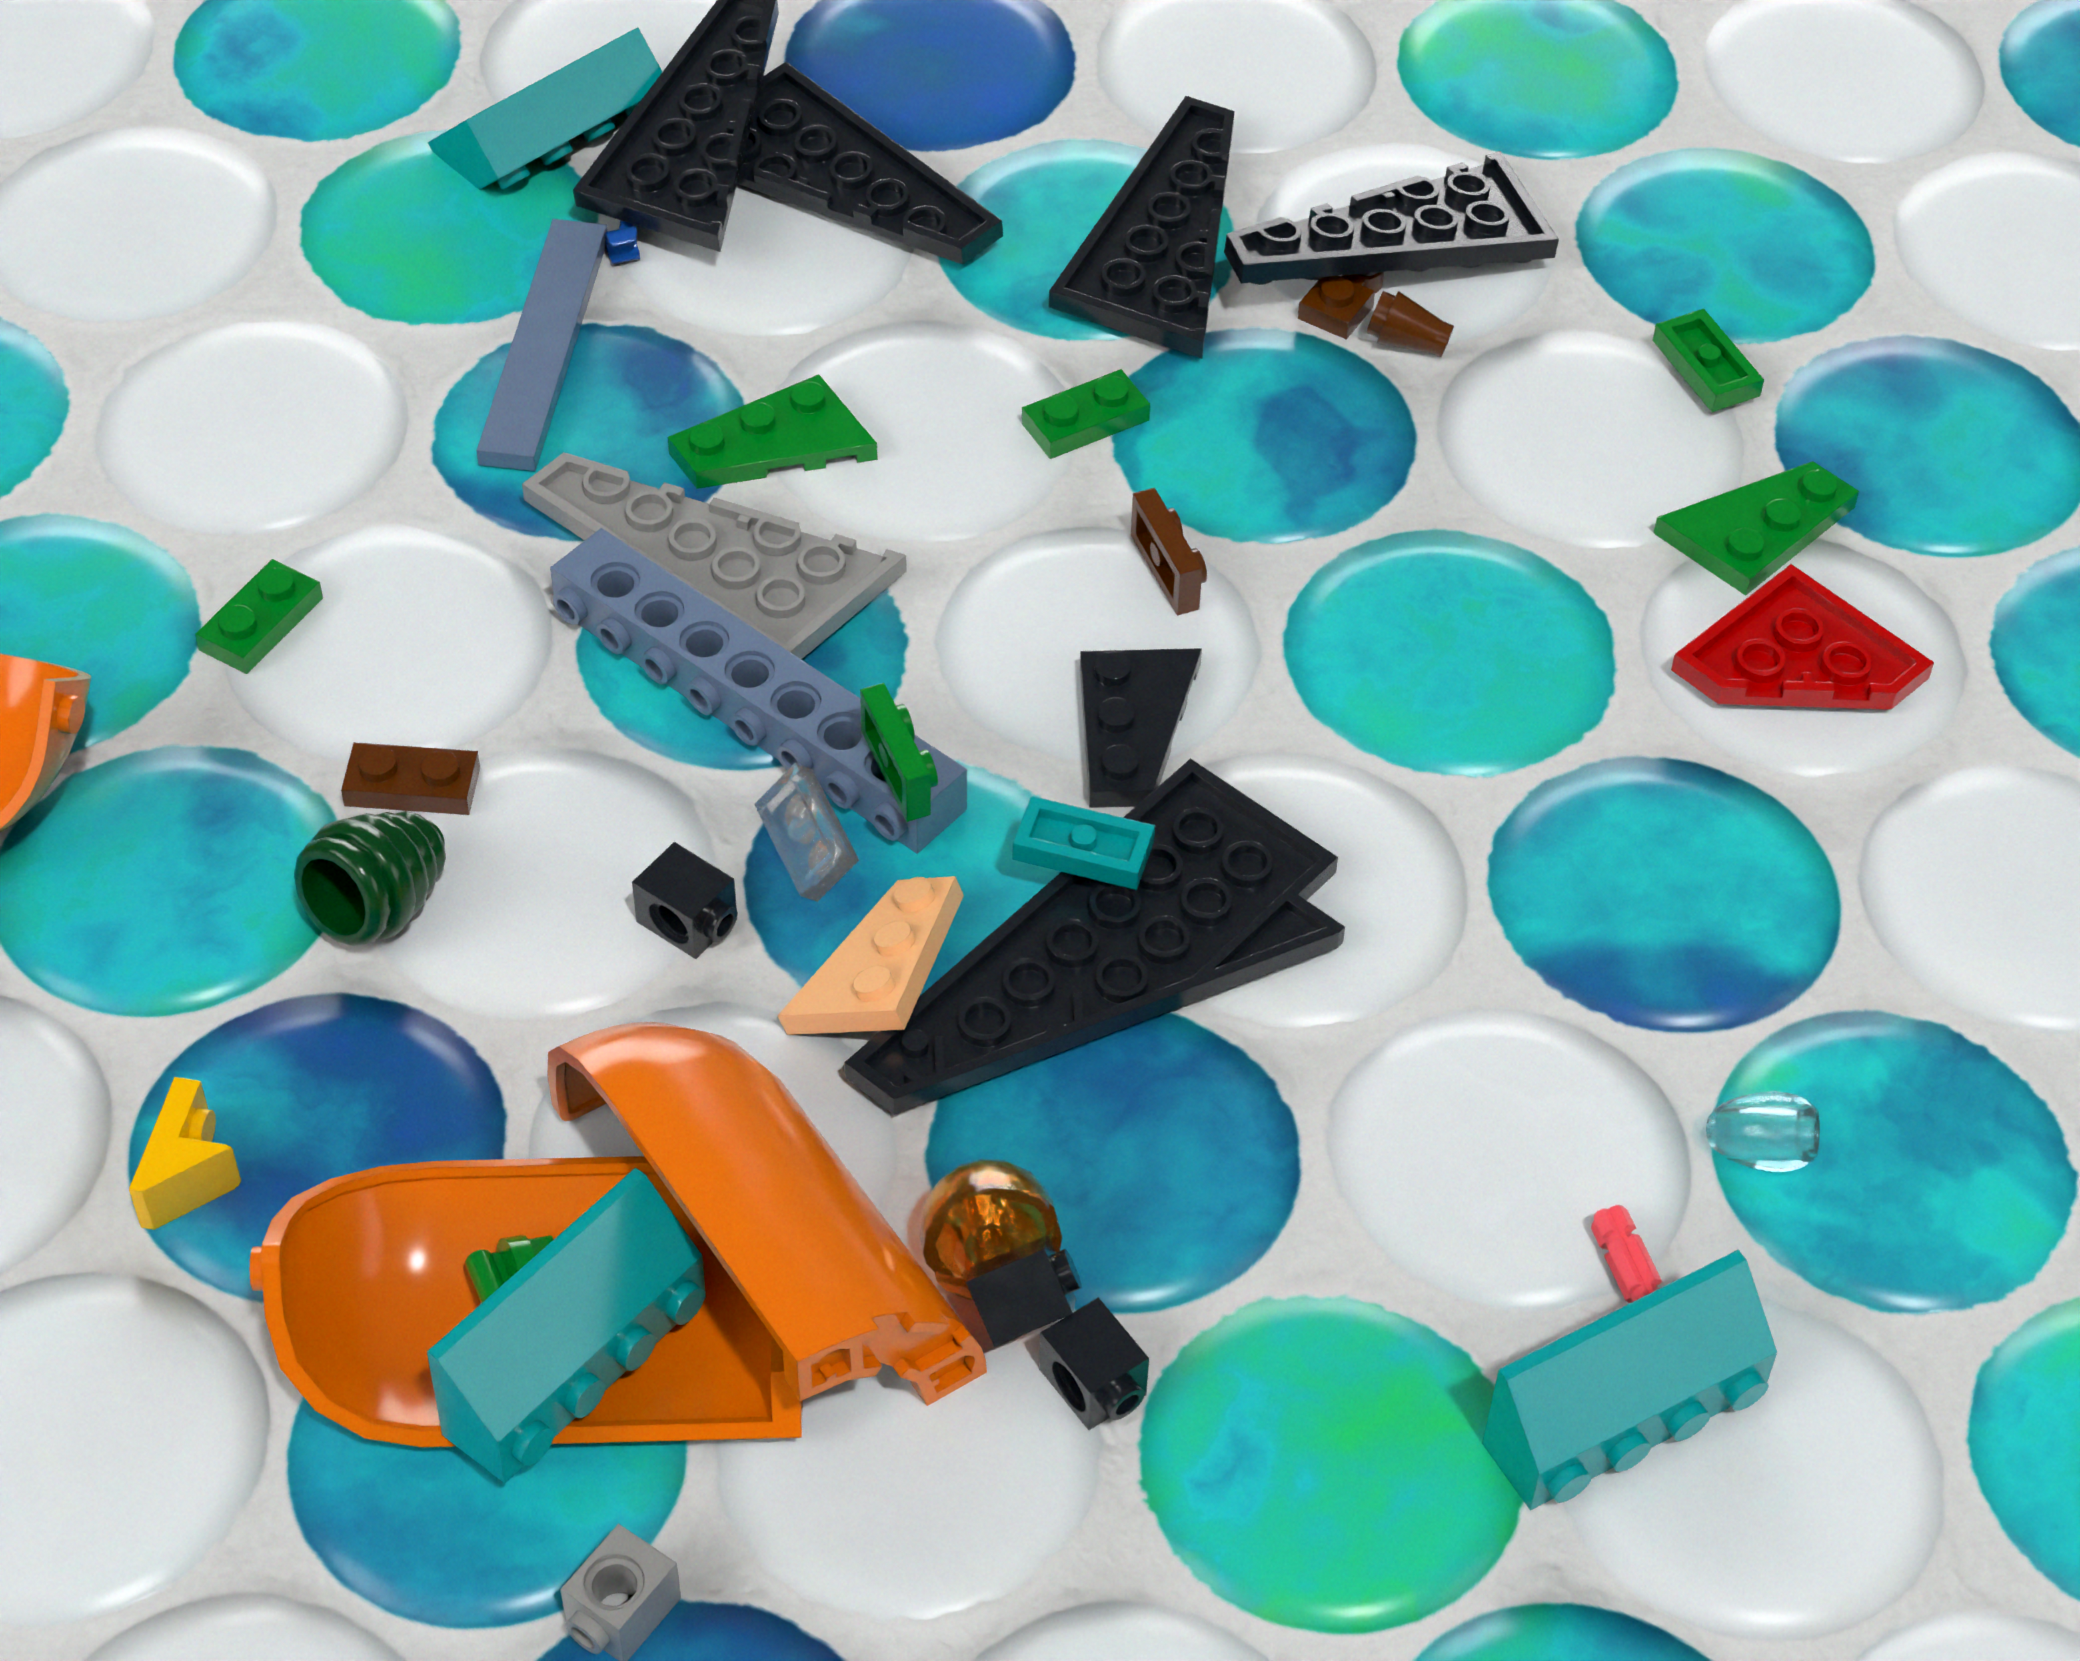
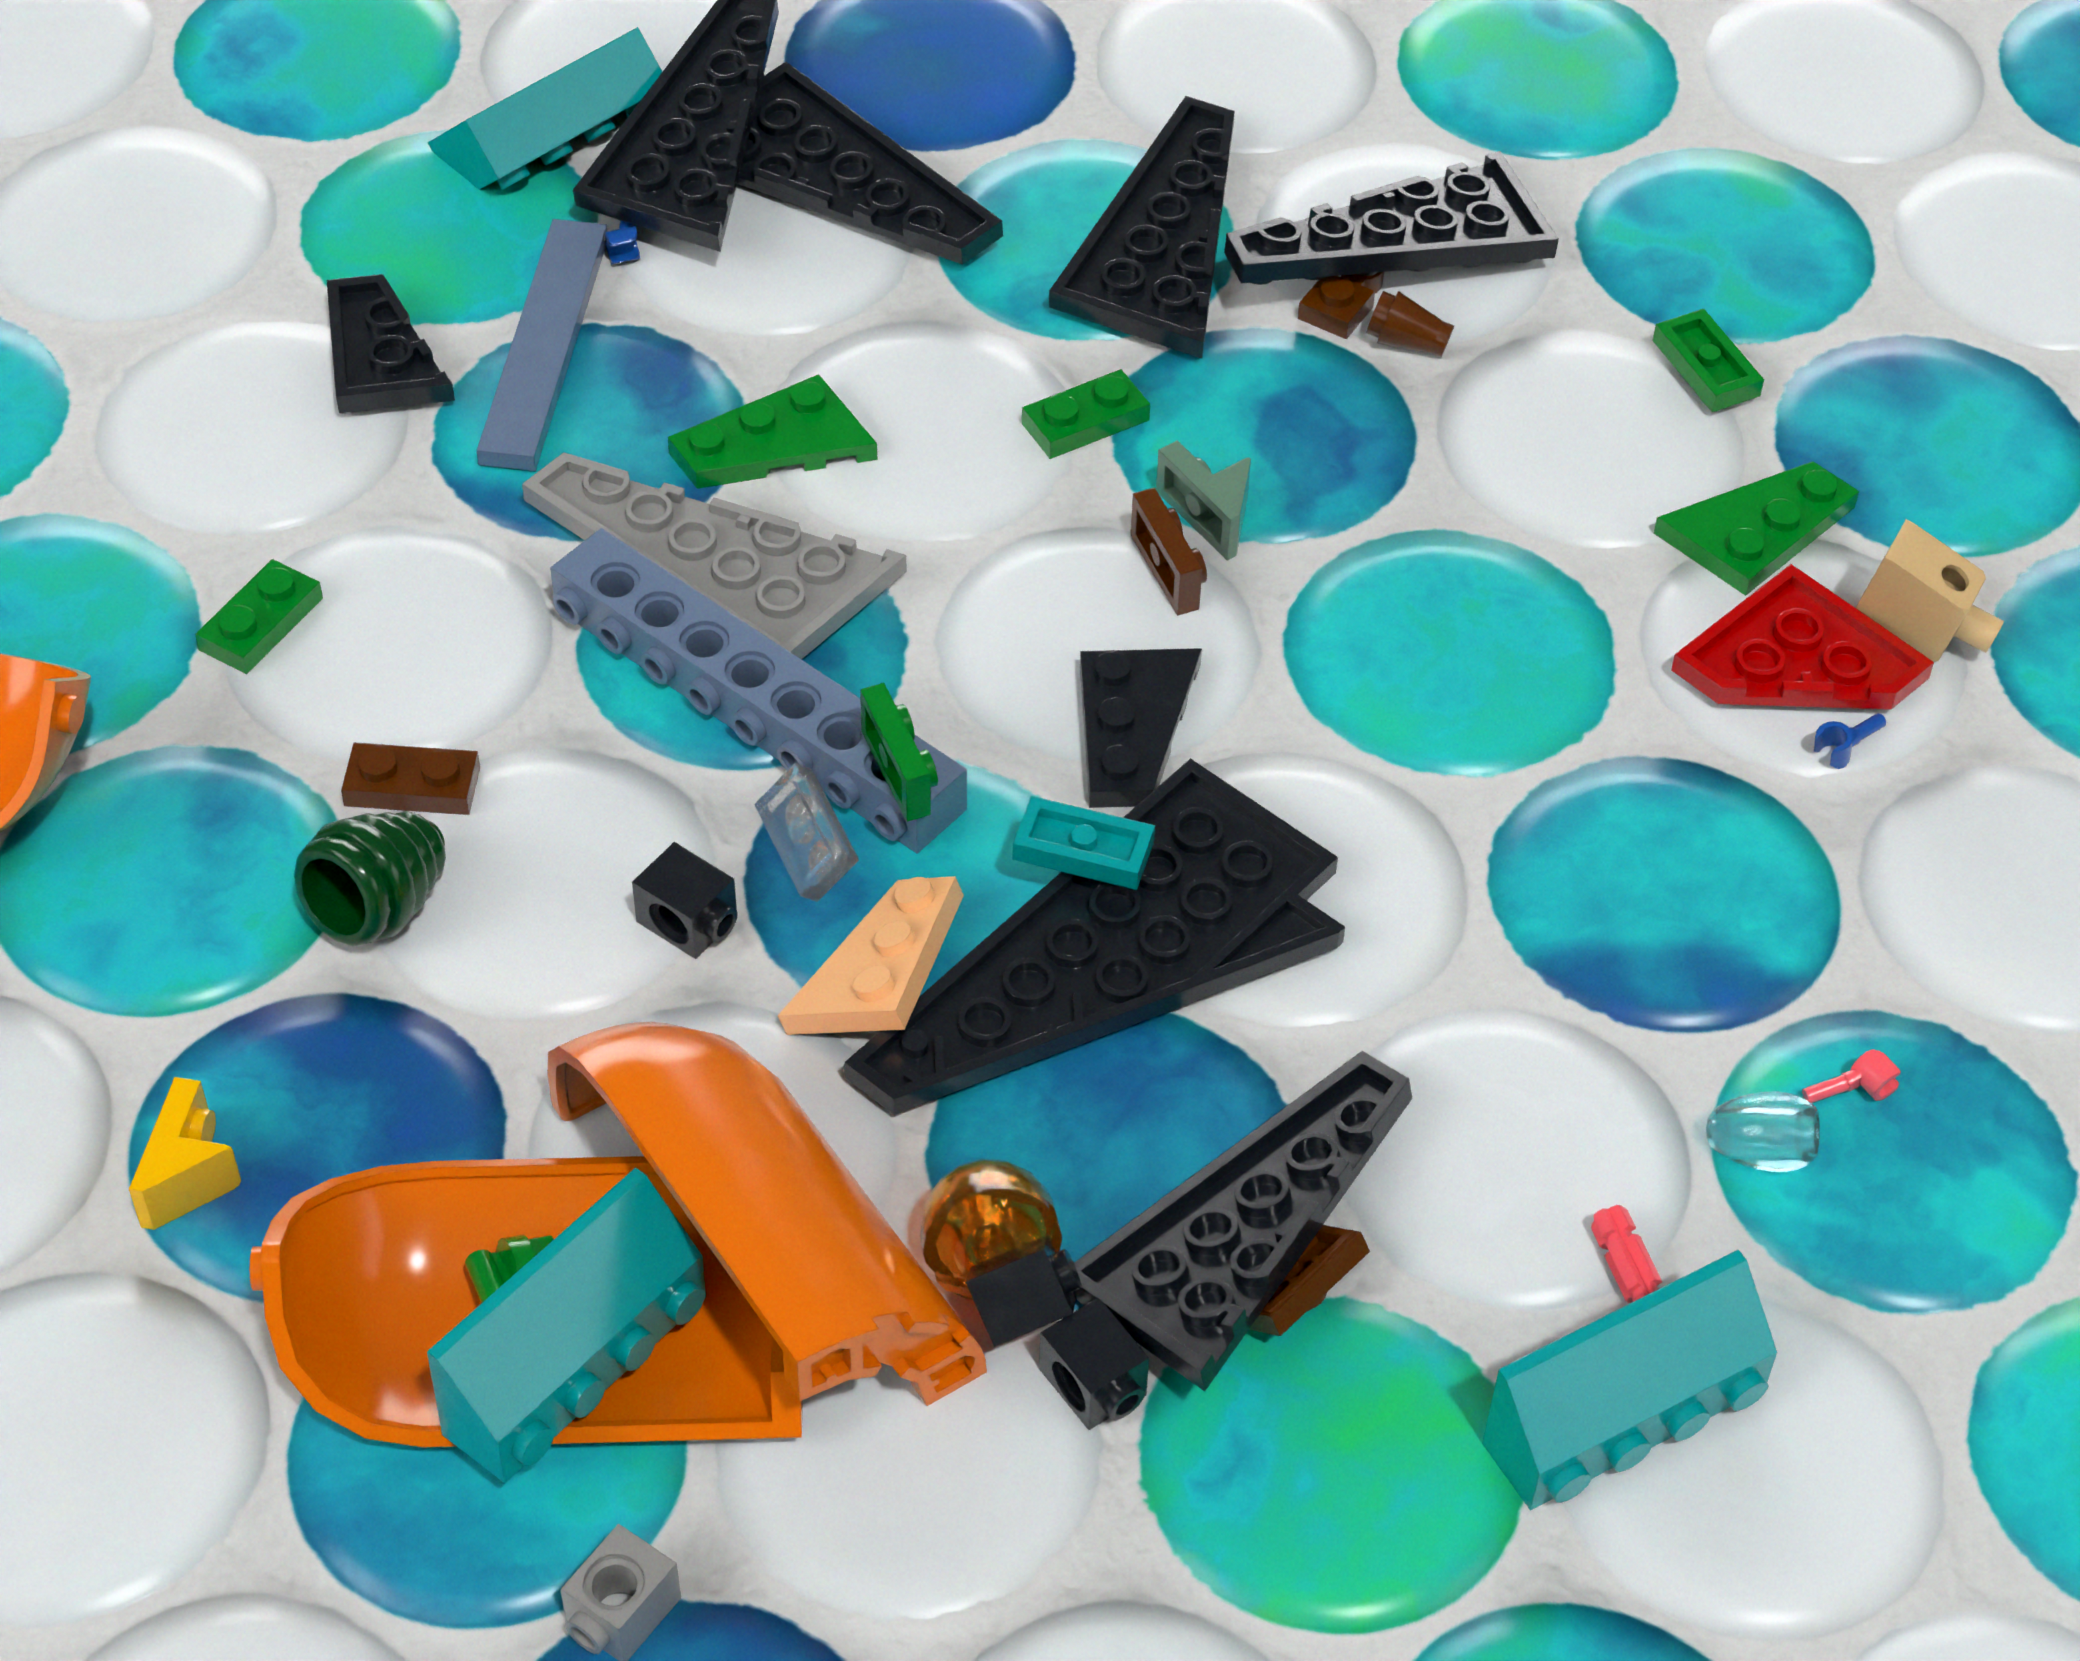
none -> black wing [326,274,455,413]
none -> black wing [1073,1051,1412,1391]
none -> sand green slope [1156,440,1251,561]
none -> reddish brown plate [1249,1225,1370,1336]
none -> coral hand [1802,1049,1901,1104]
none -> blue hand [1814,713,1886,769]
none -> tan torso [1856,519,2004,662]

